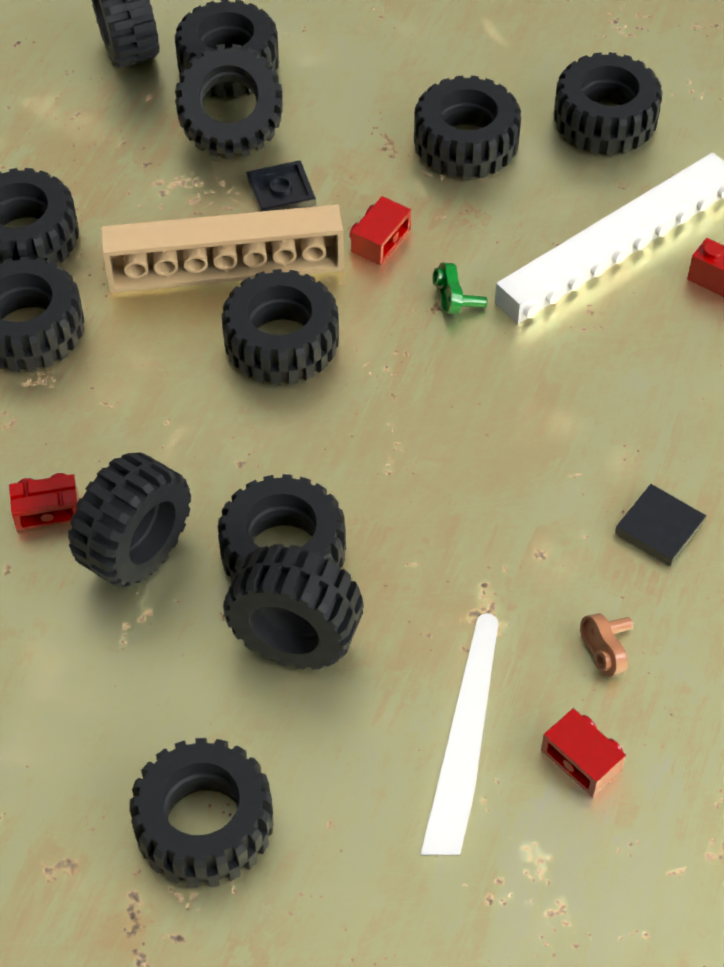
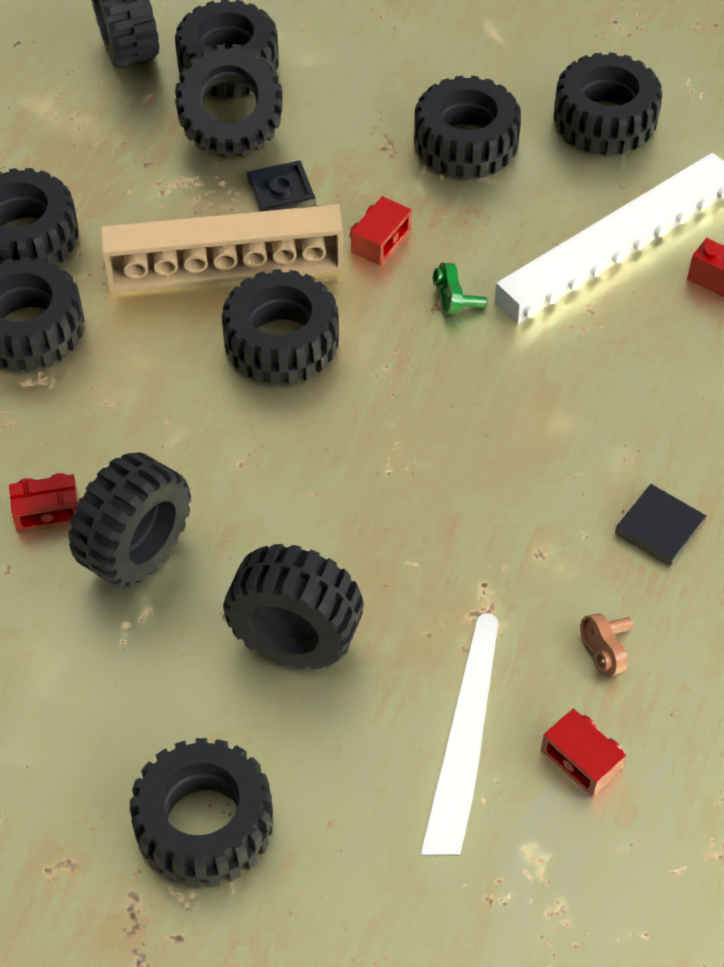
black tyre [218,474,346,582] -> none

